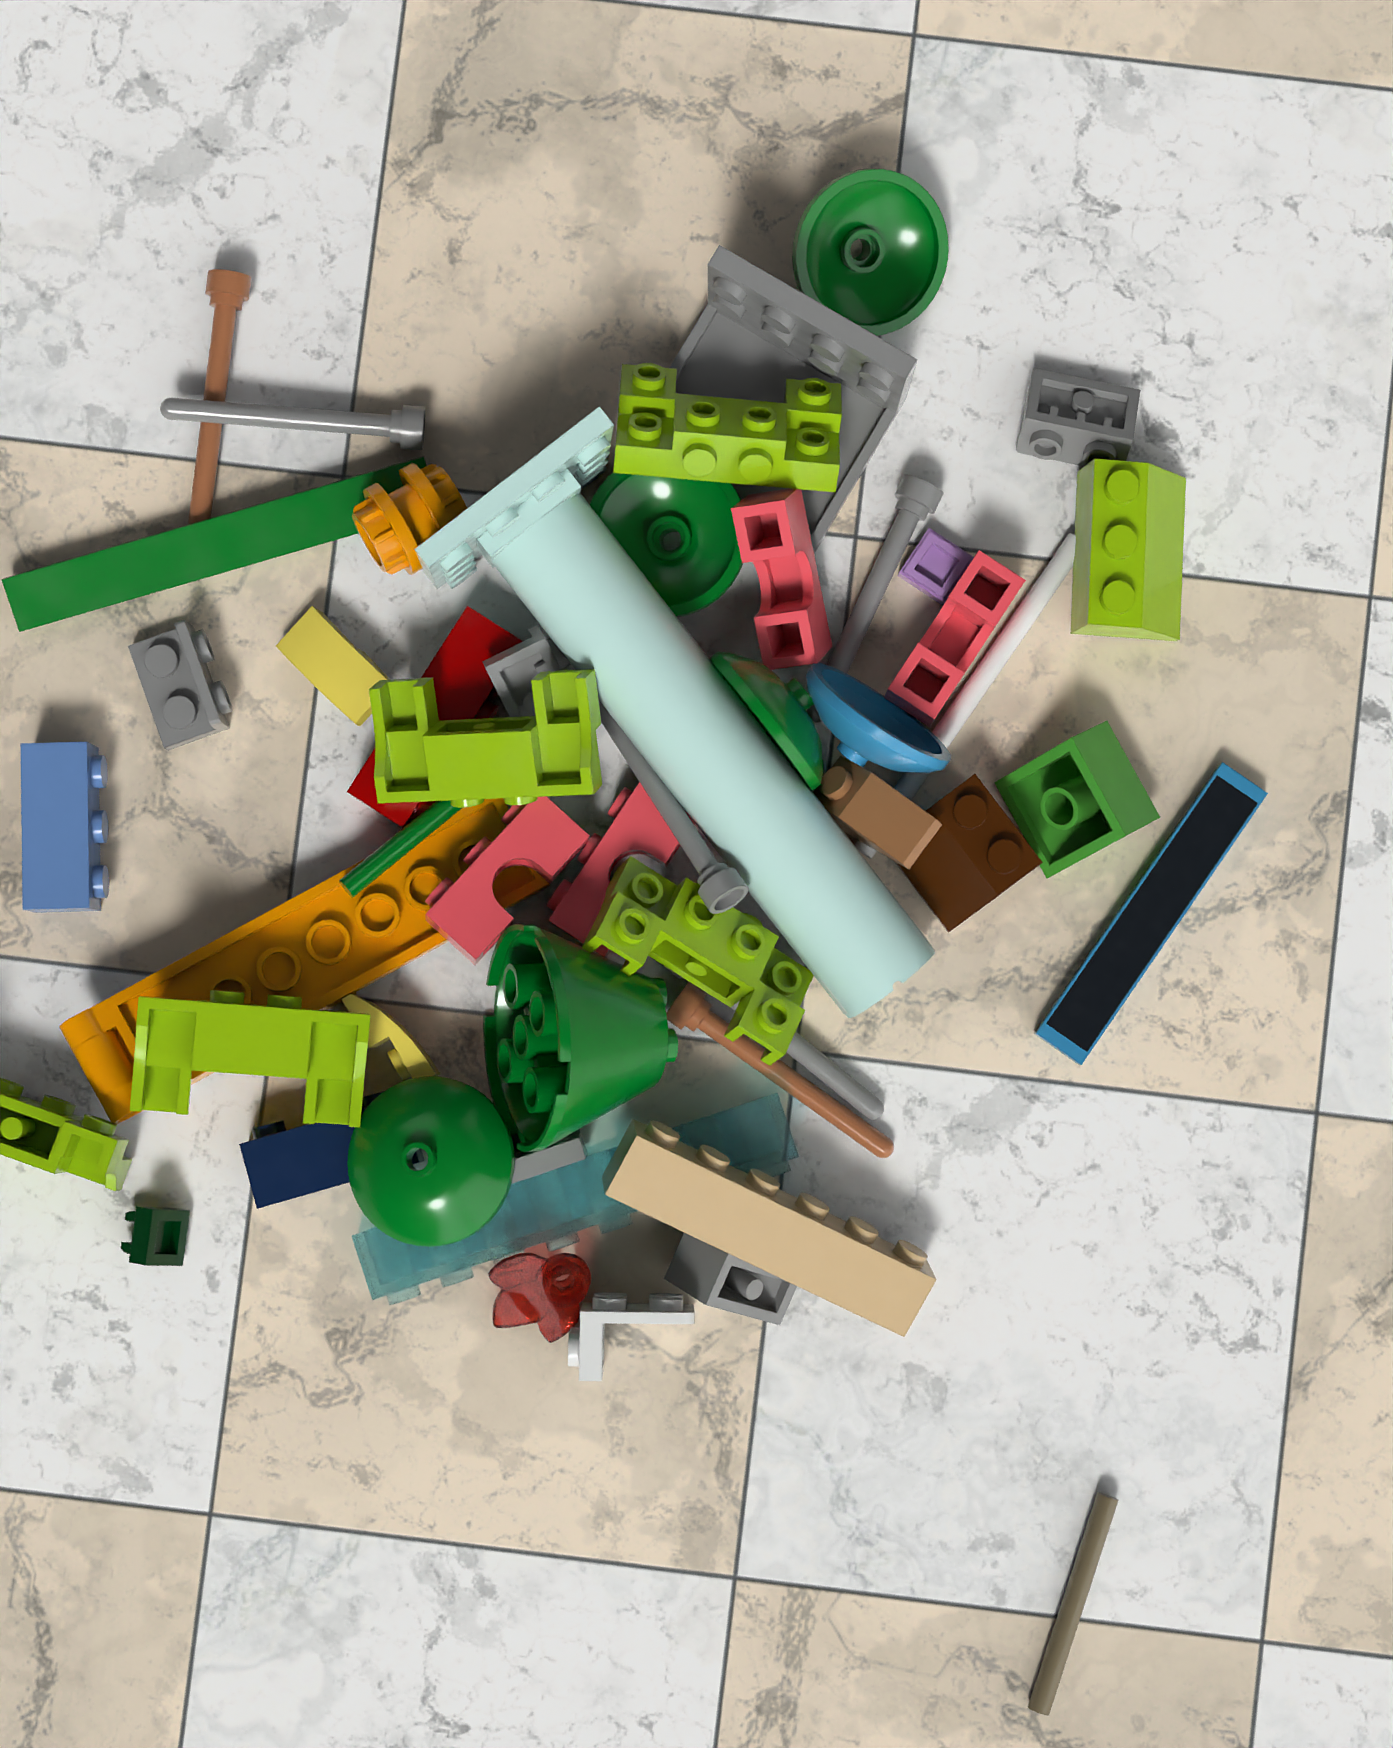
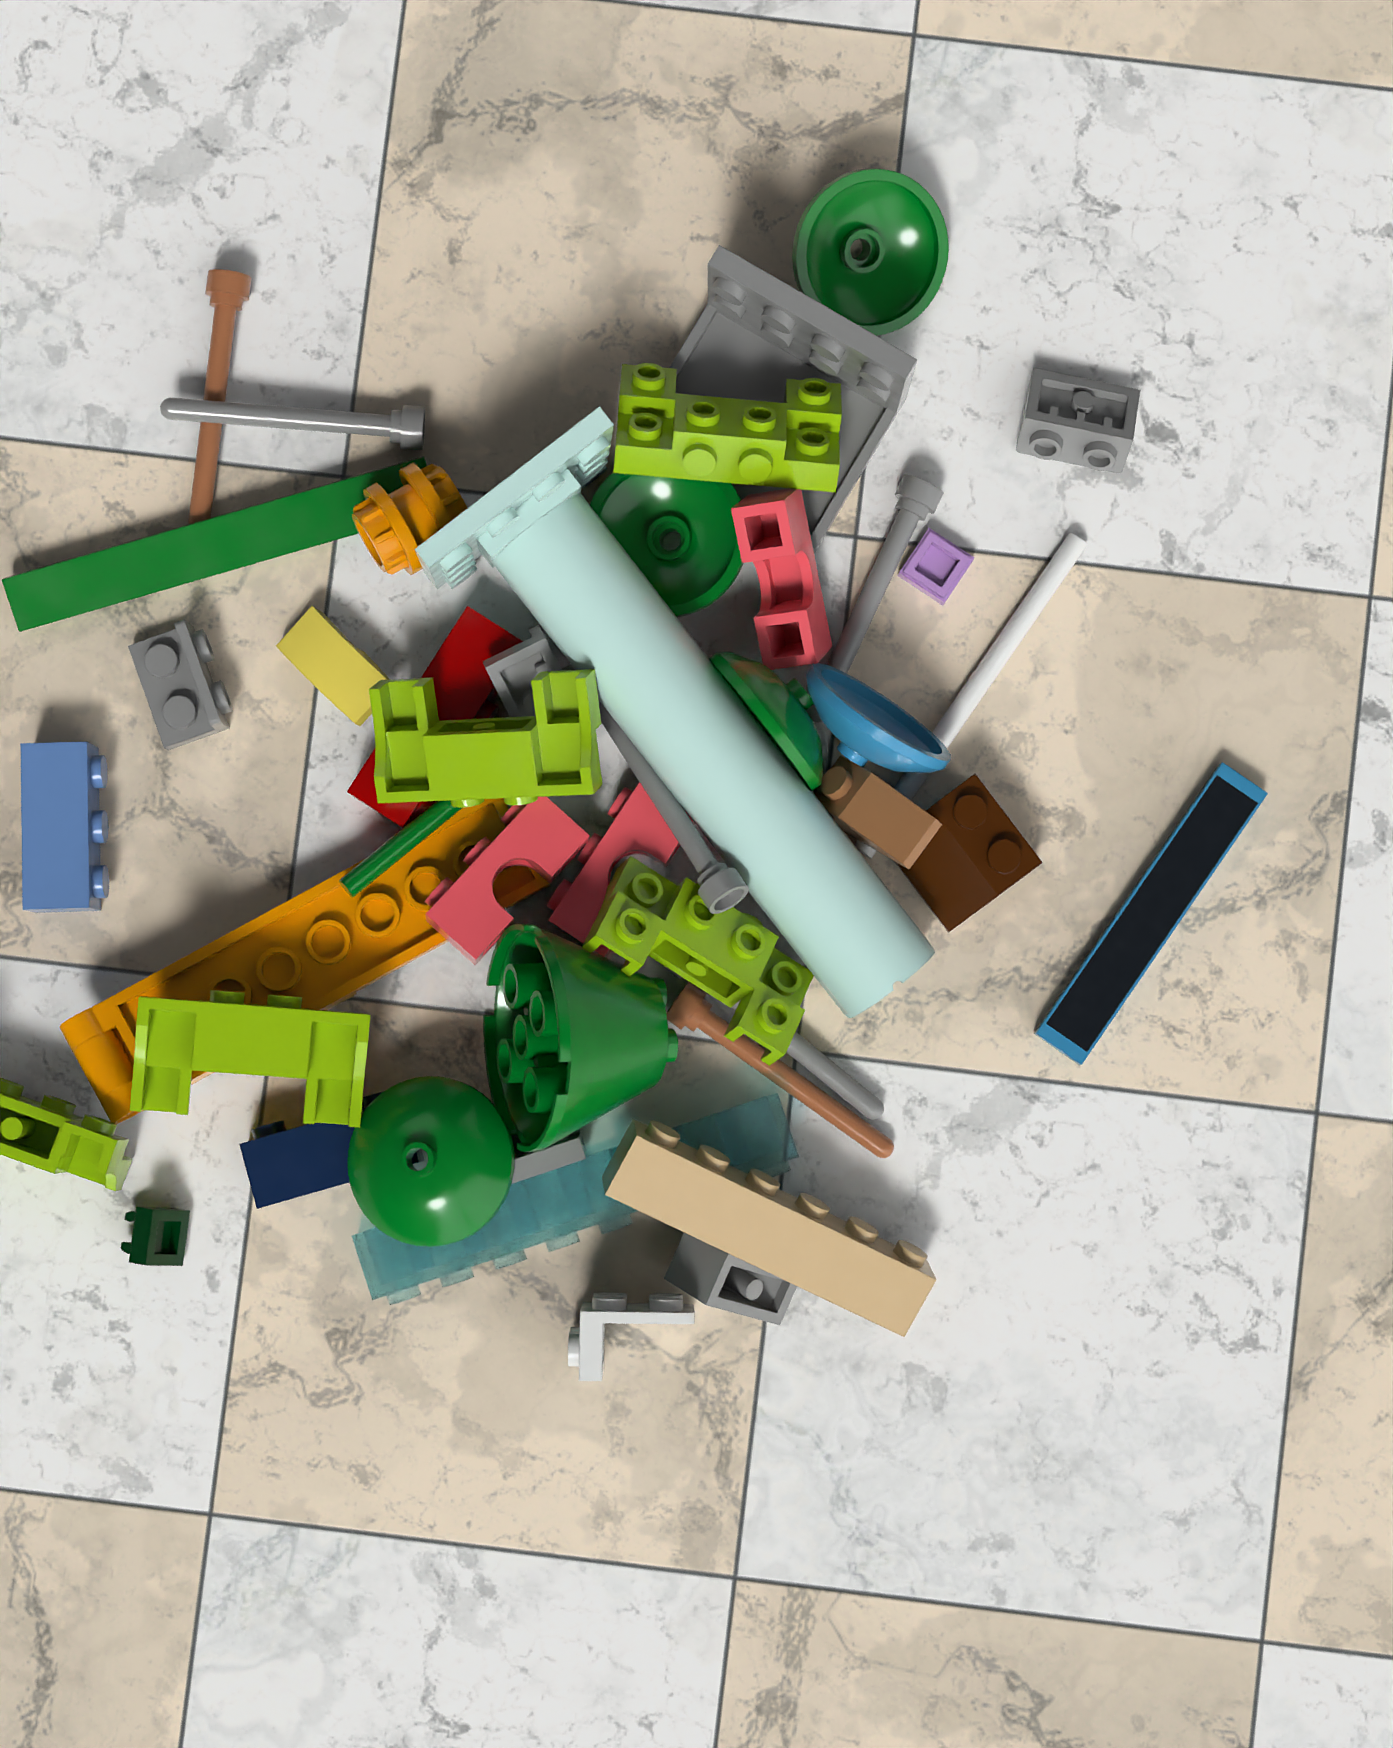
light yellow slope [342,994,440,1081] -> none
clear red plate [488,1252,591,1343] -> none
coral arch [884,550,1026,727] -> none
bright green slope [994,721,1160,878] -> none
dark tan bar [1028,1492,1119,1715] -> none
lime slope [1070,459,1186,641] -> none

